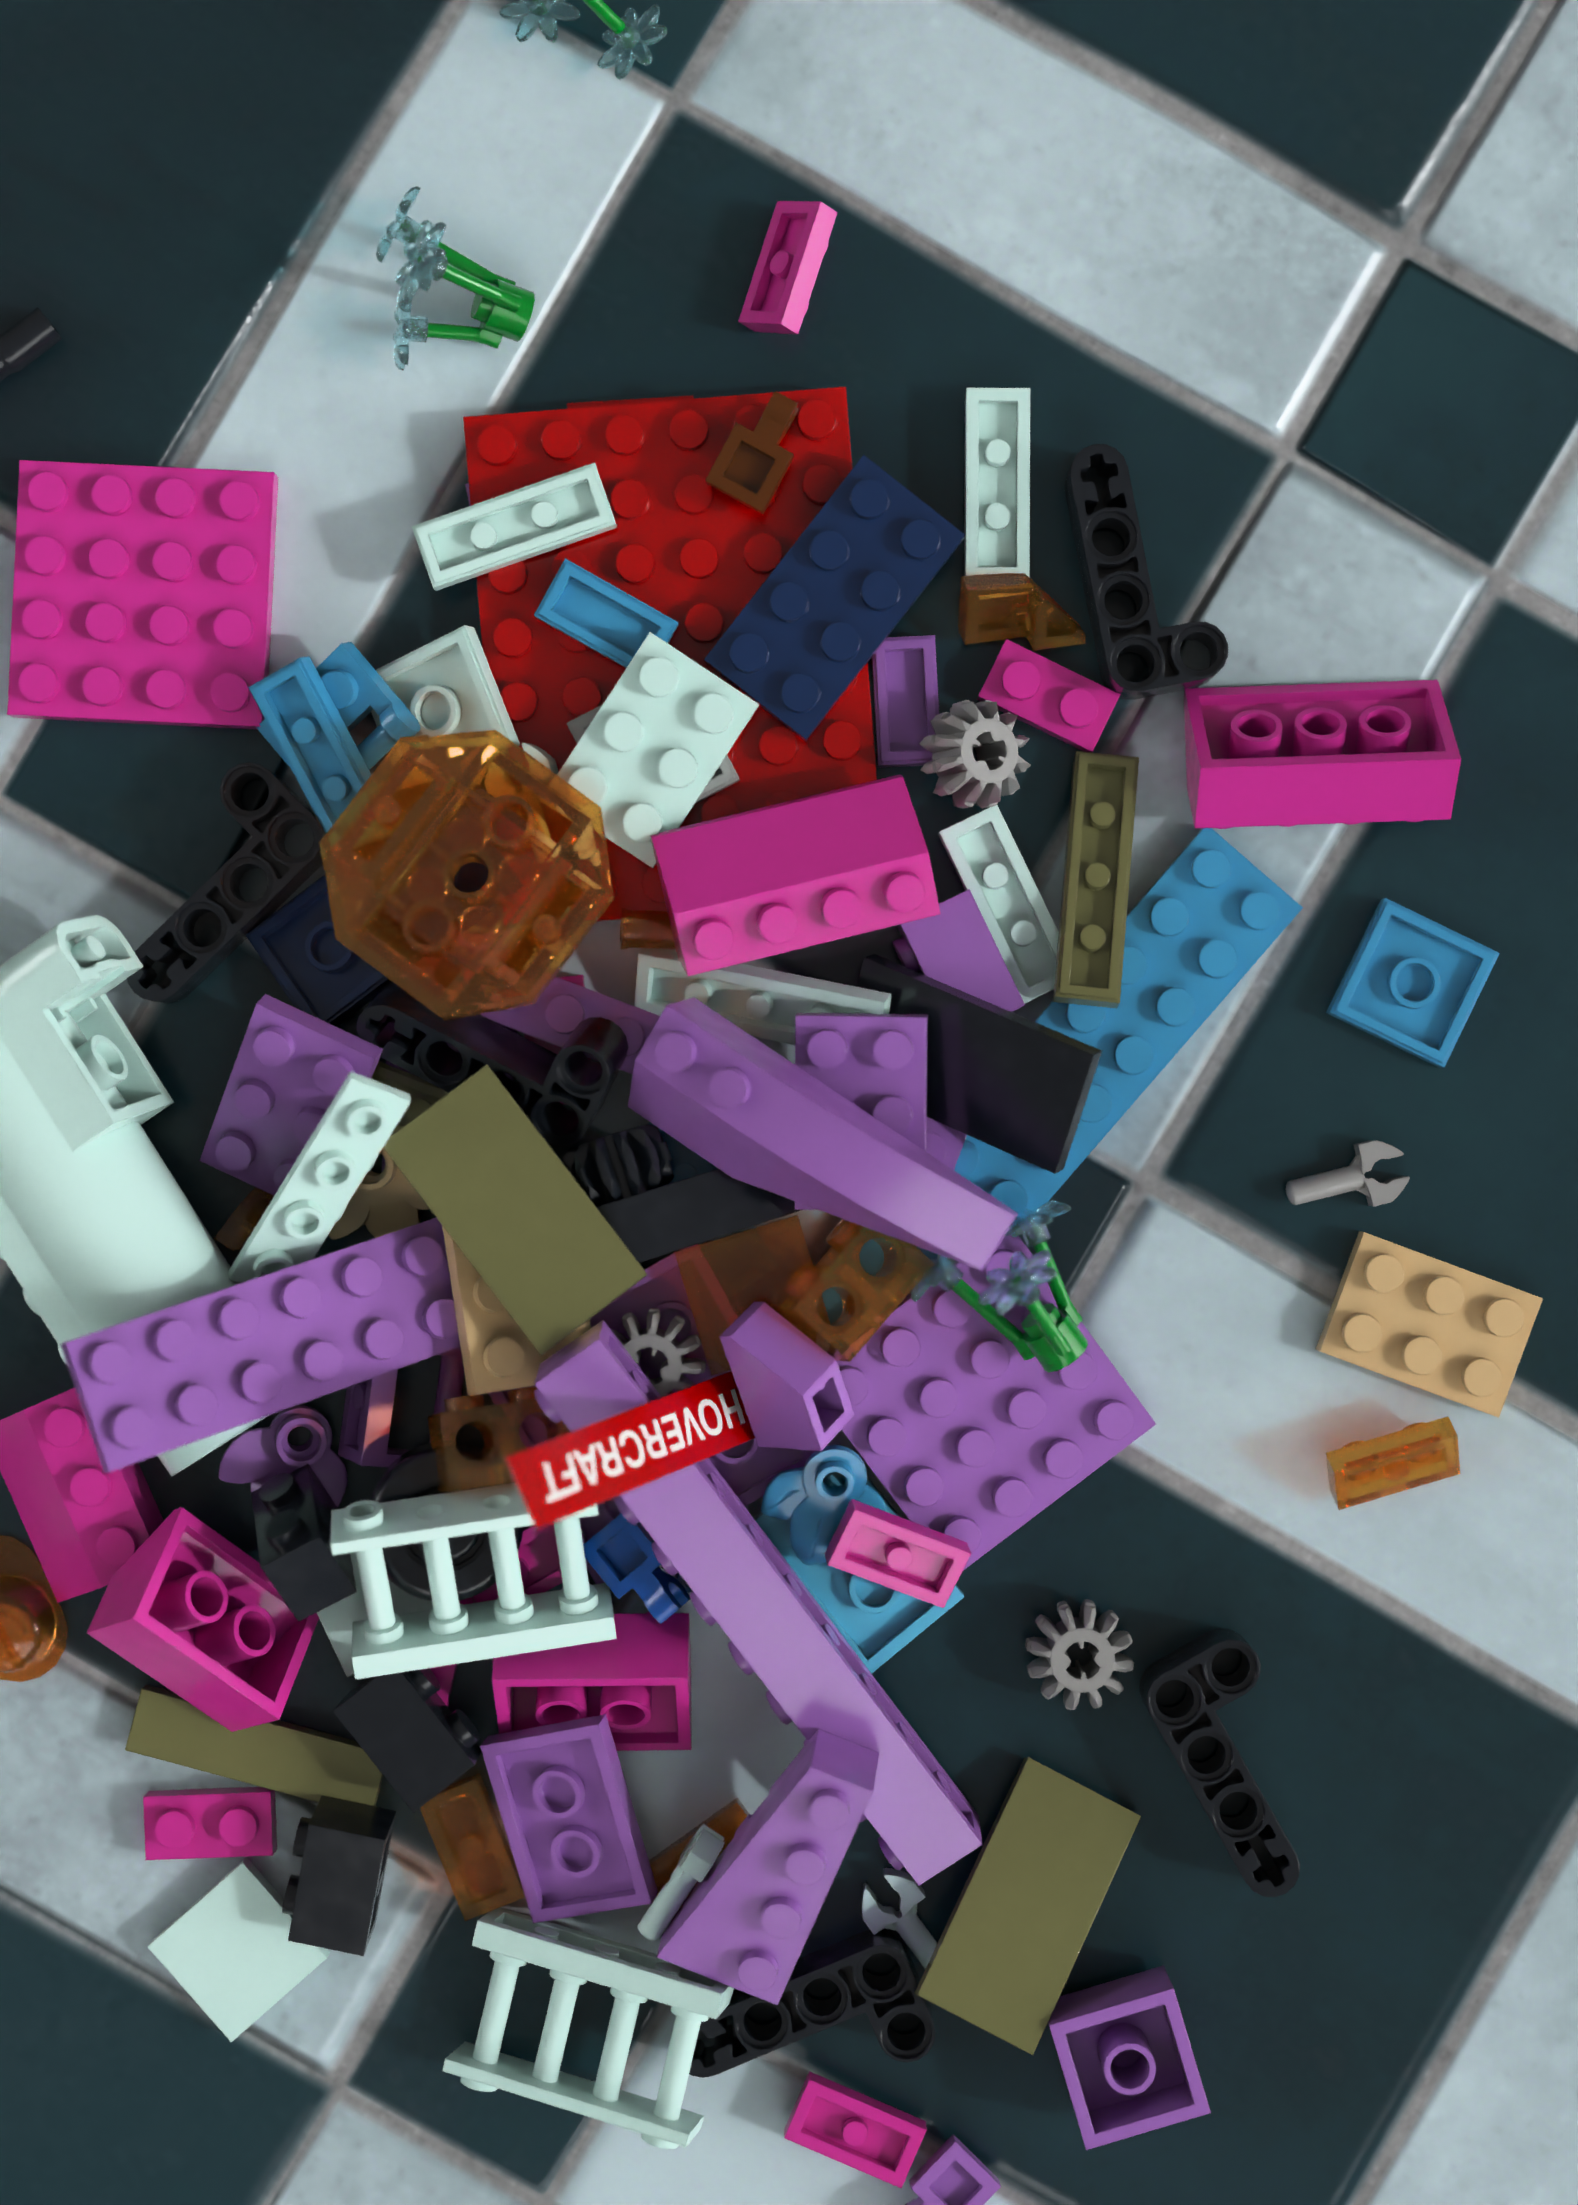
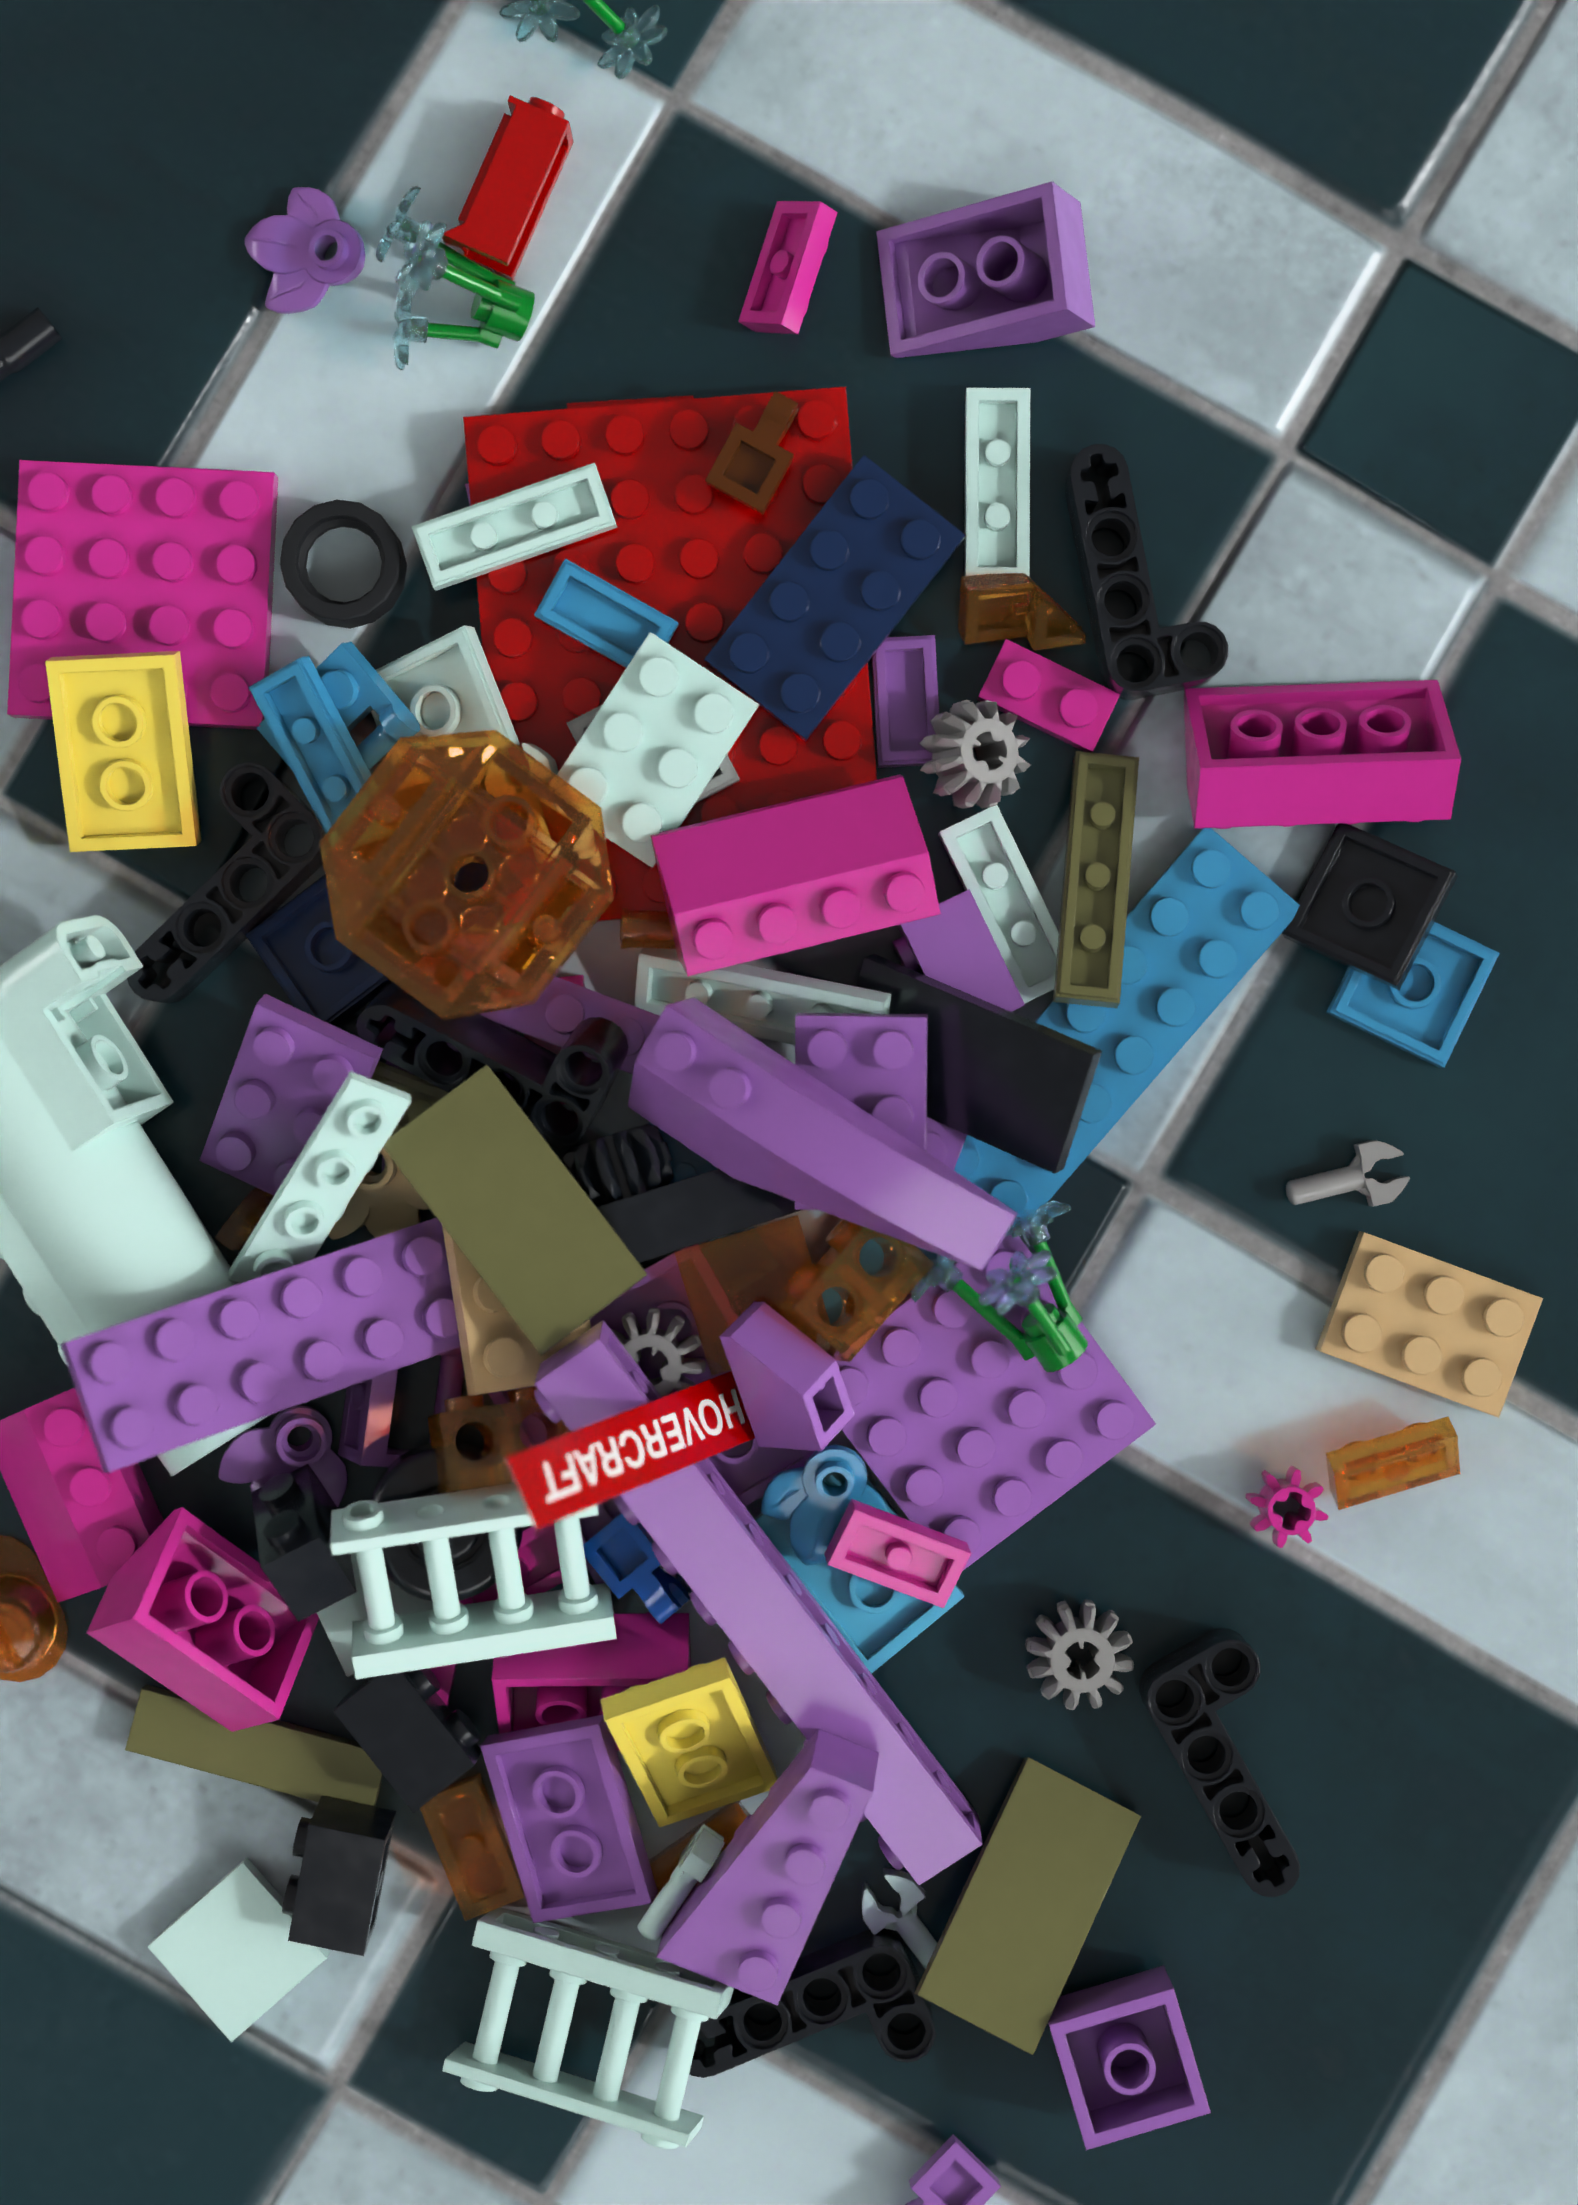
dark pink plate [143,1787,277,1860] -> none
dark pink plate [784,2071,927,2189] -> none
none -> light yellow plate [45,651,202,852]
none -> medium lavender plate [244,187,365,314]
none -> black tyre [280,499,407,629]
none -> red window [441,95,574,281]
none -> light yellow plate [600,1657,778,1828]
none -> medium lavender slope [876,181,1095,358]
none -> dark pink gear [1245,1466,1328,1548]
none -> black tile [1282,823,1458,990]

